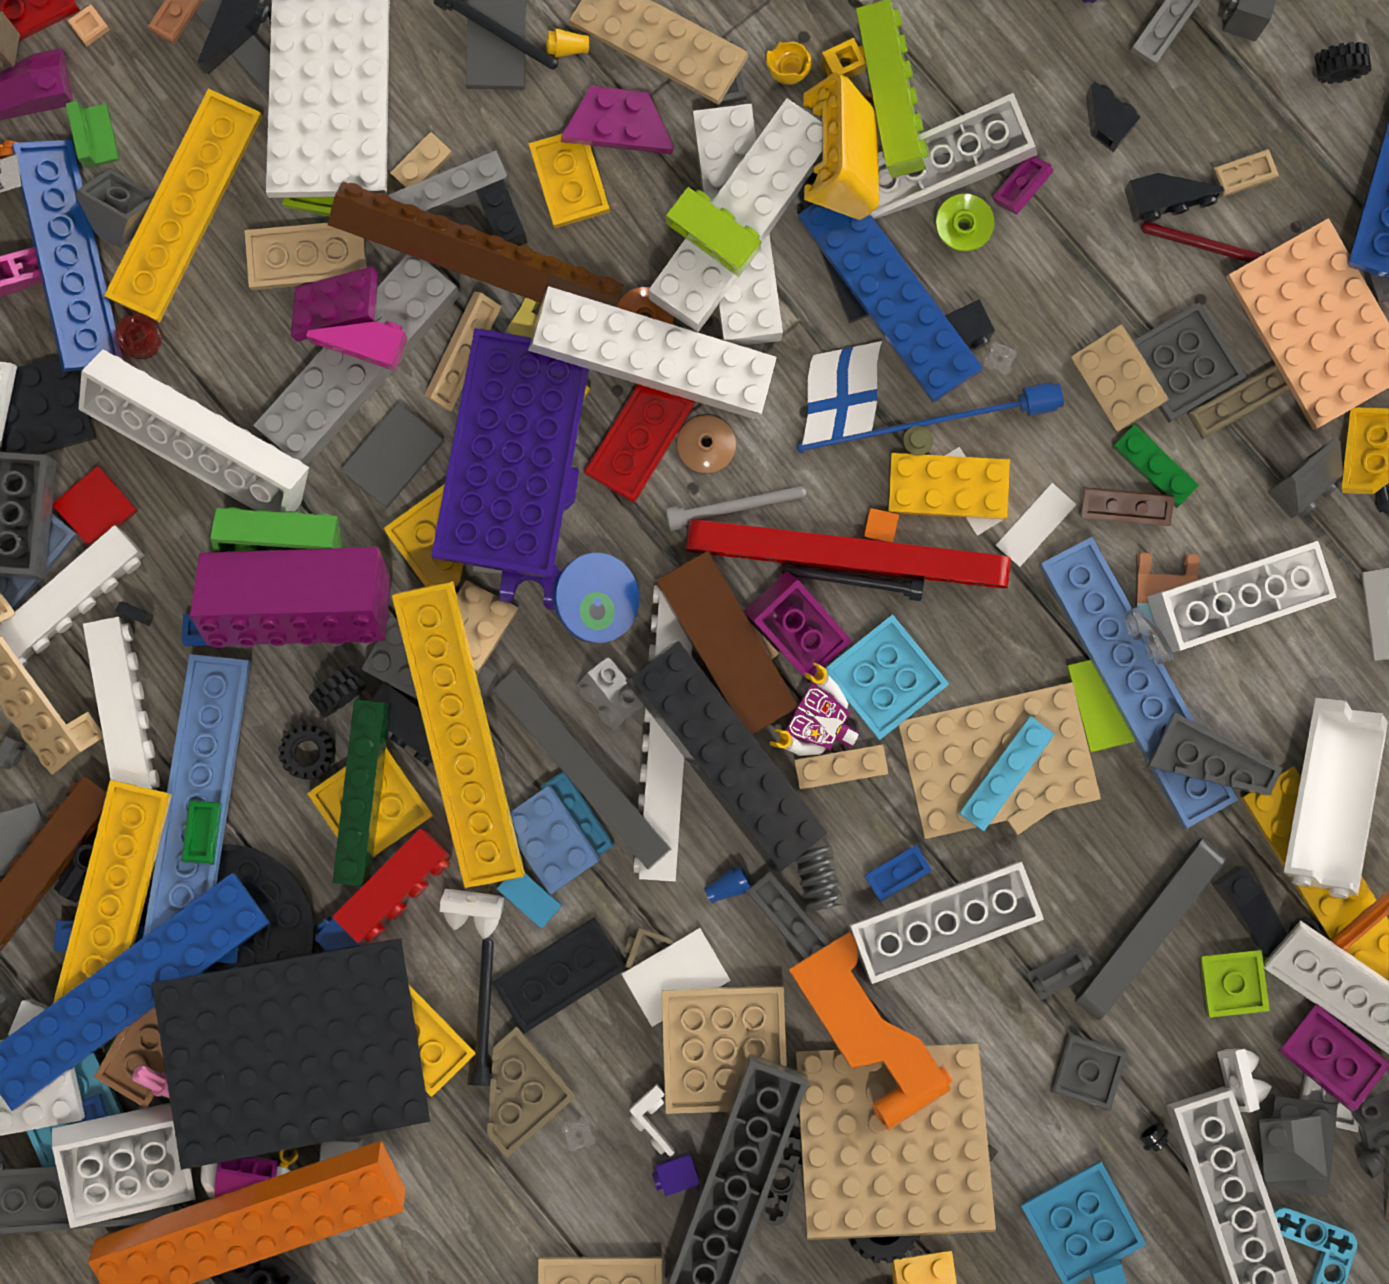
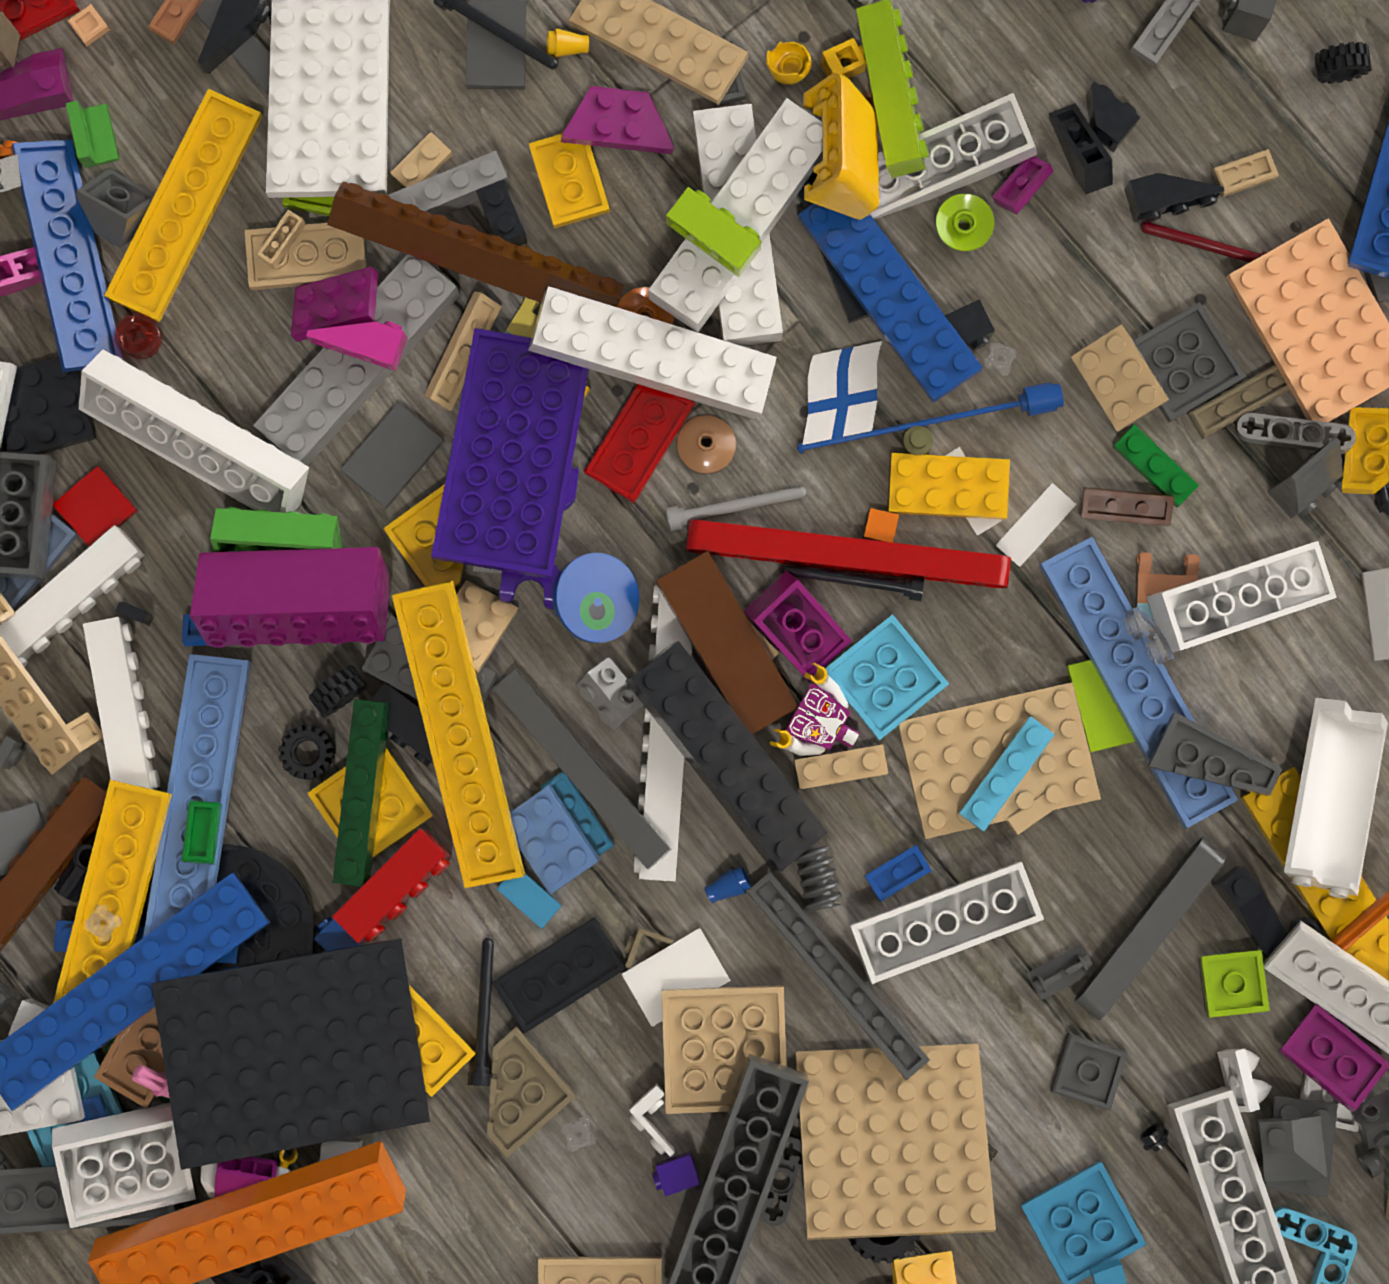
white tile [440,889,505,939] -> none
orange door [788,932,952,1131] -> none
none -> clear plate [84,905,122,942]
none -> tan piece [257,210,306,269]
none -> black slope [1049,103,1113,195]
none -> light grey beam [1236,413,1356,454]

